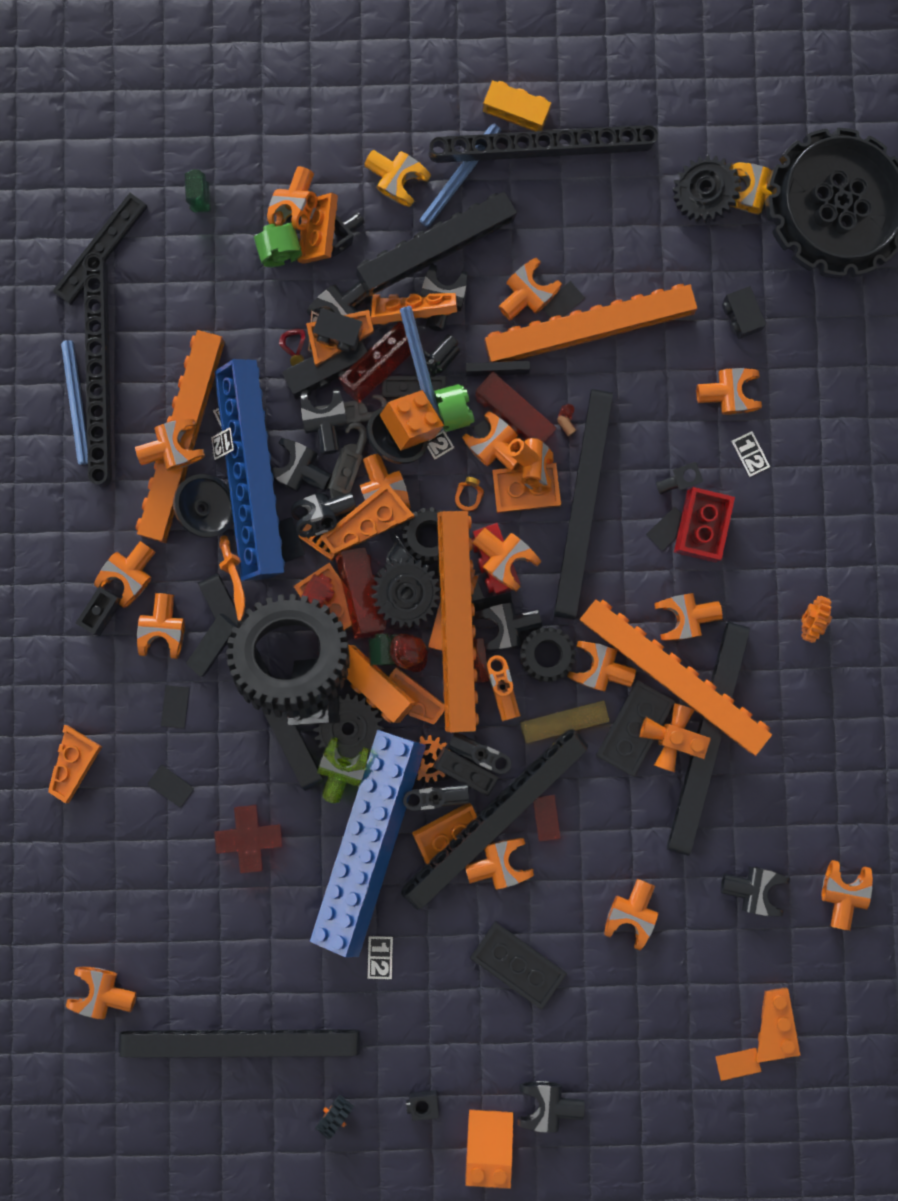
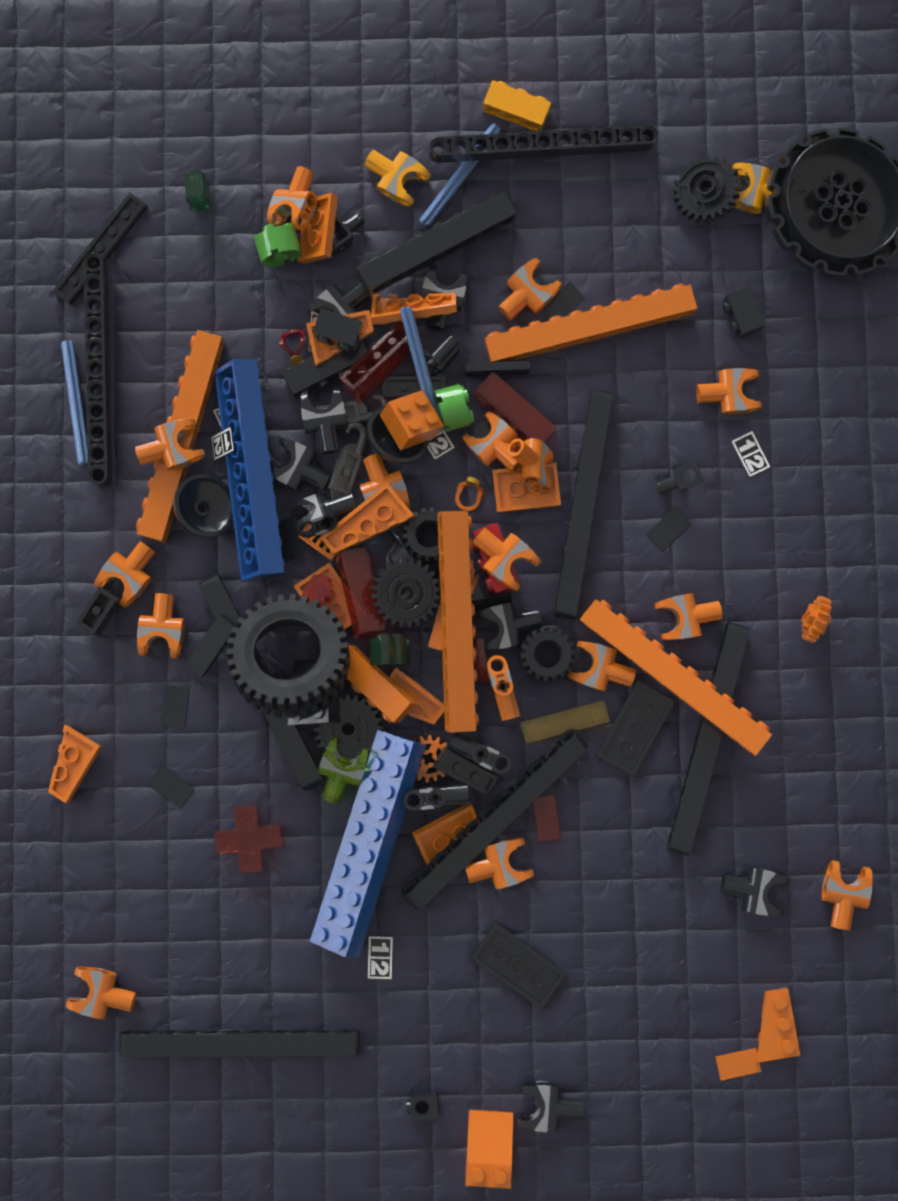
orange sword [219,536,245,621] -> none
black wheel [315,1095,354,1140] -> none
clear red piece [390,634,428,672] -> none
arm [557,403,577,437] -> none
orange connector [604,879,658,950] -> none
orange brick [639,703,711,772] -> none
red brick [674,487,735,562] -> none

